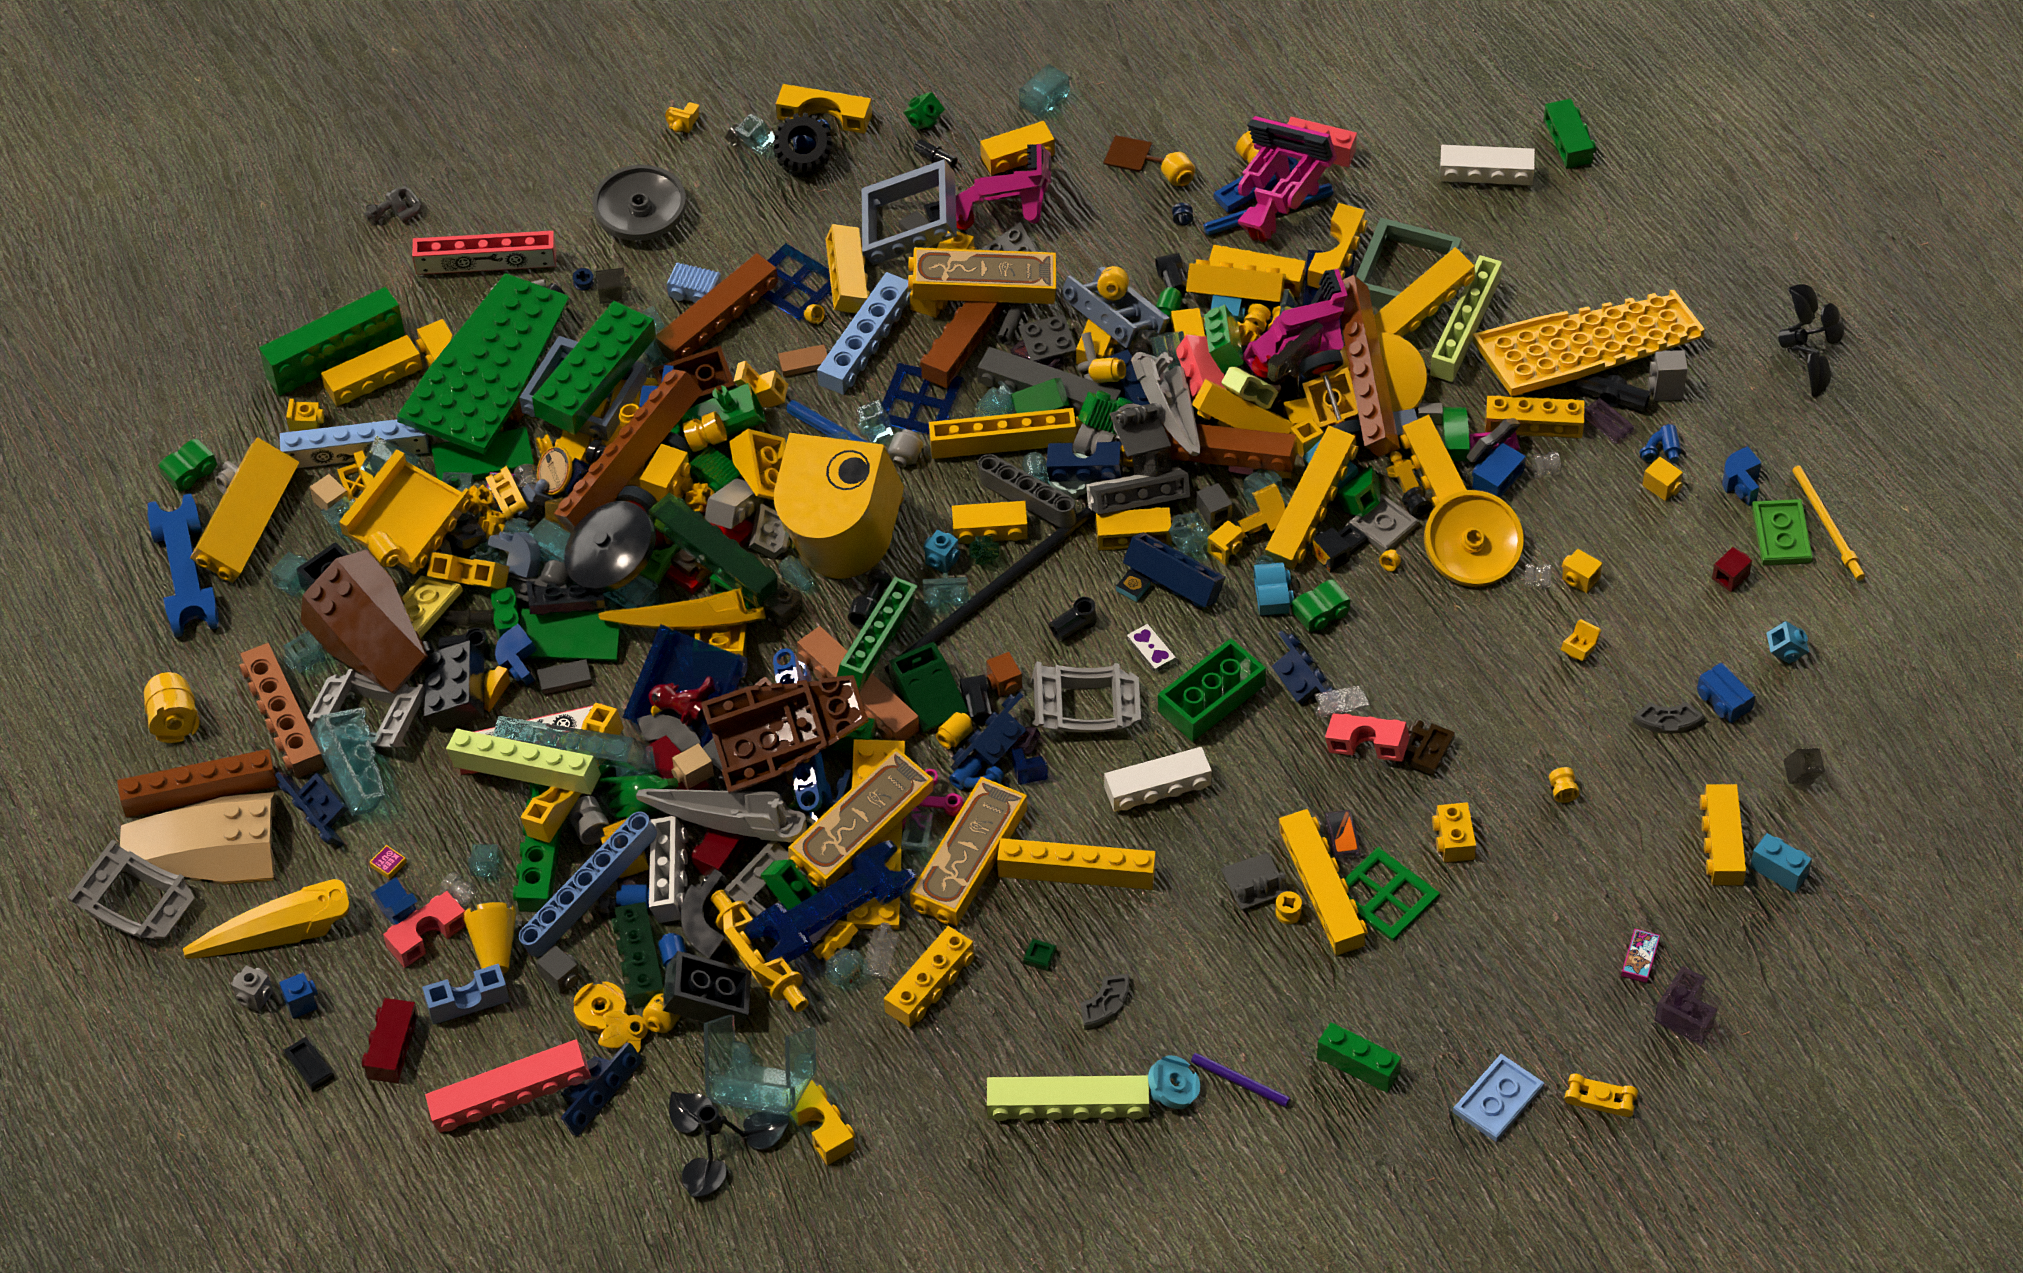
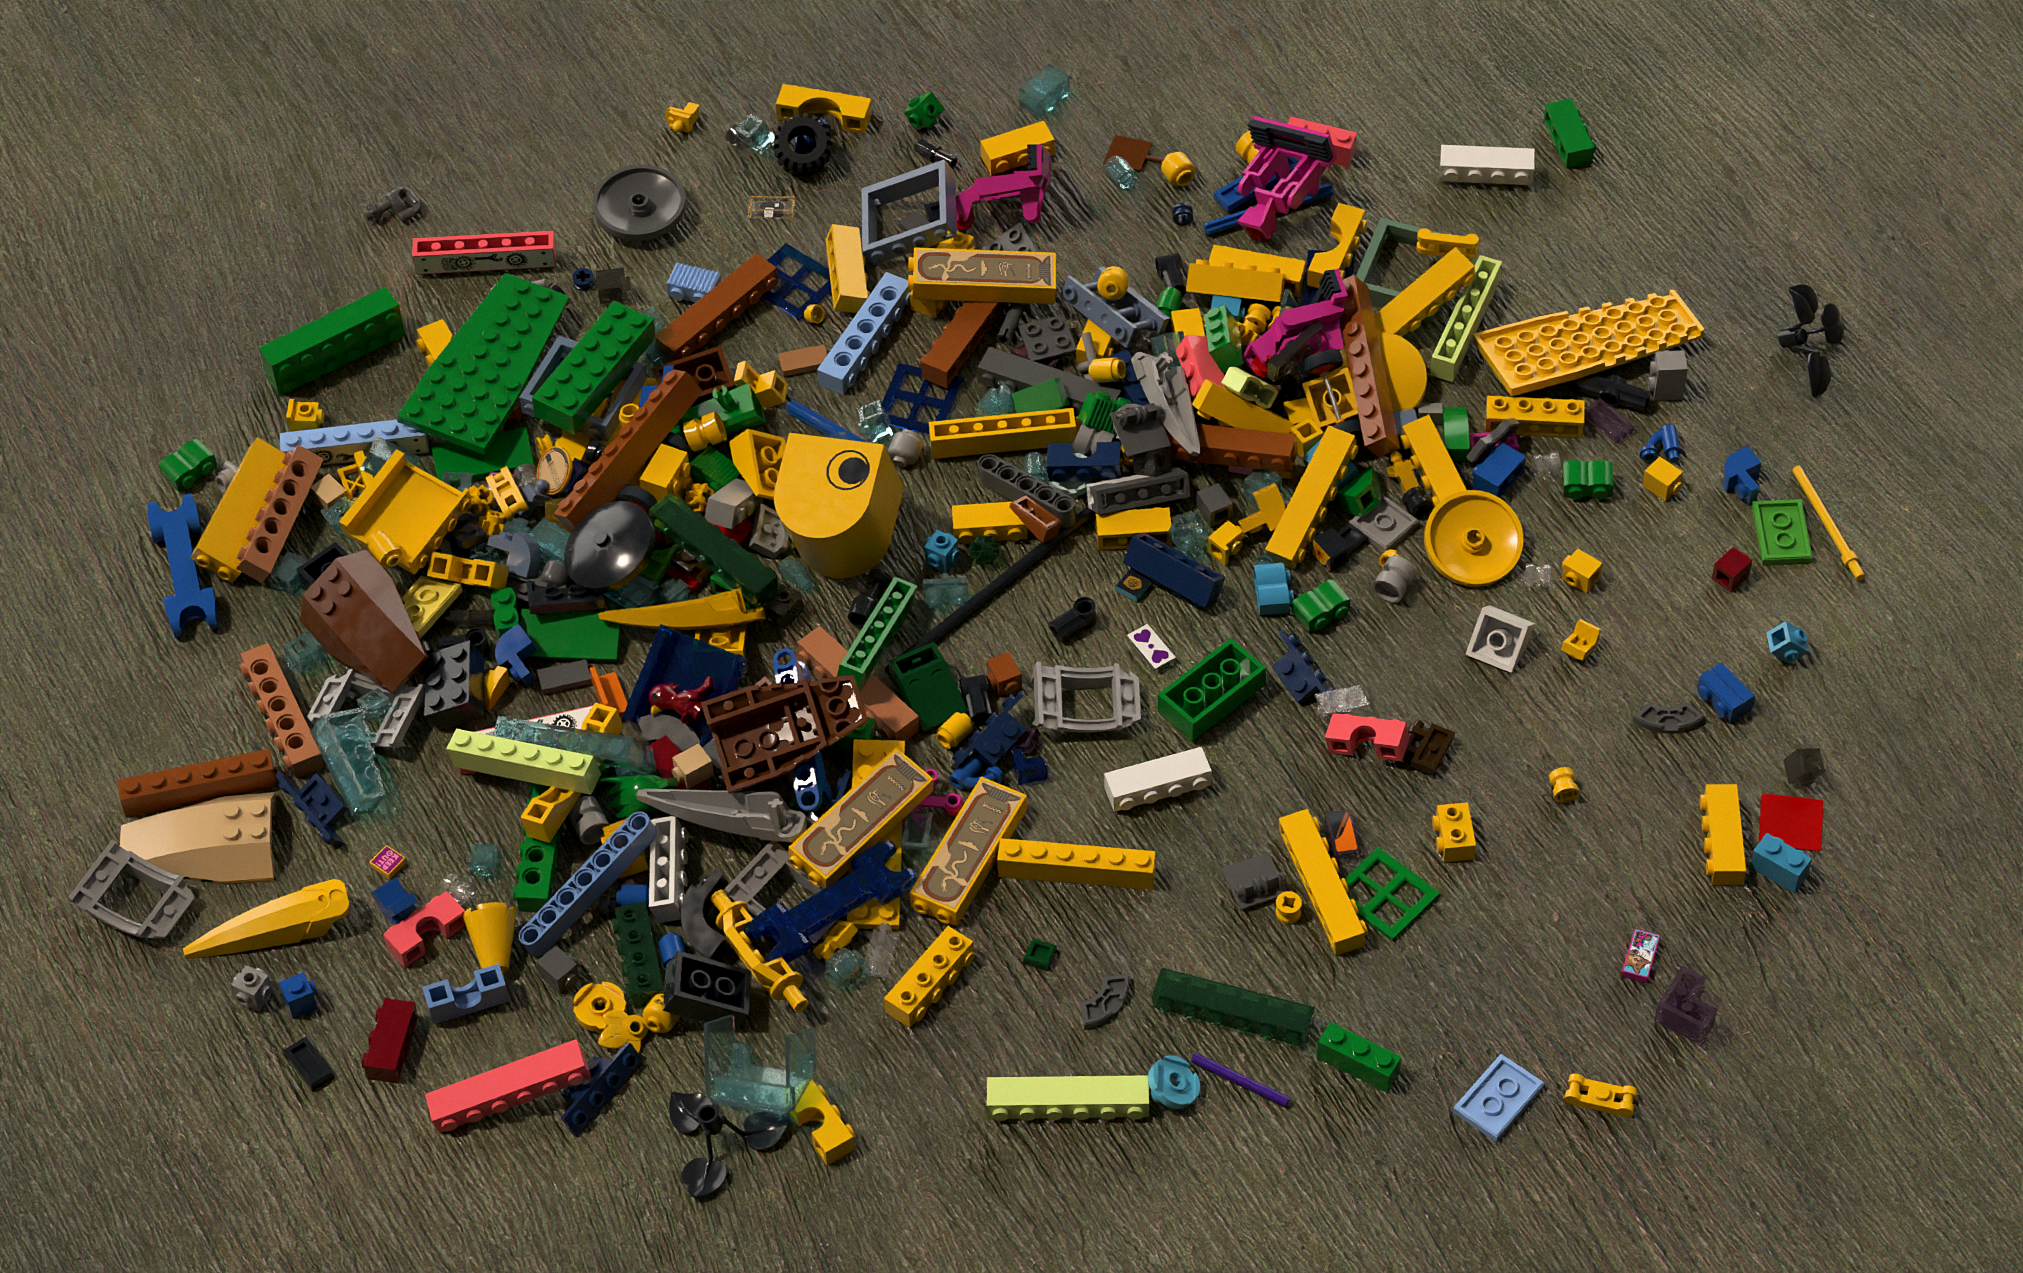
yellow piece [144,672,199,743] -> none
yellow brick [321,335,423,407] -> none
dark red brick [691,828,752,876] -> none
green brick [760,859,820,915] -> none
none -> nougat brick [236,445,324,583]
none -> clear light blue bracket [356,688,393,721]
none -> orange panel [590,667,631,718]
none -> clear light blue gear [659,578,690,604]
none -> clear tile [747,196,796,219]
none -> dark orange slope [1009,495,1062,543]
none -> clear light blue brick [1105,155,1137,189]
none -> clear green brick [1152,968,1315,1047]
none -> light grey wheel [1372,556,1416,603]
none -> yellow plate [1416,228,1479,260]
none -> white slope [1465,605,1535,673]
none -> green brick [1562,460,1613,499]
none -> red sticker [1758,793,1824,851]

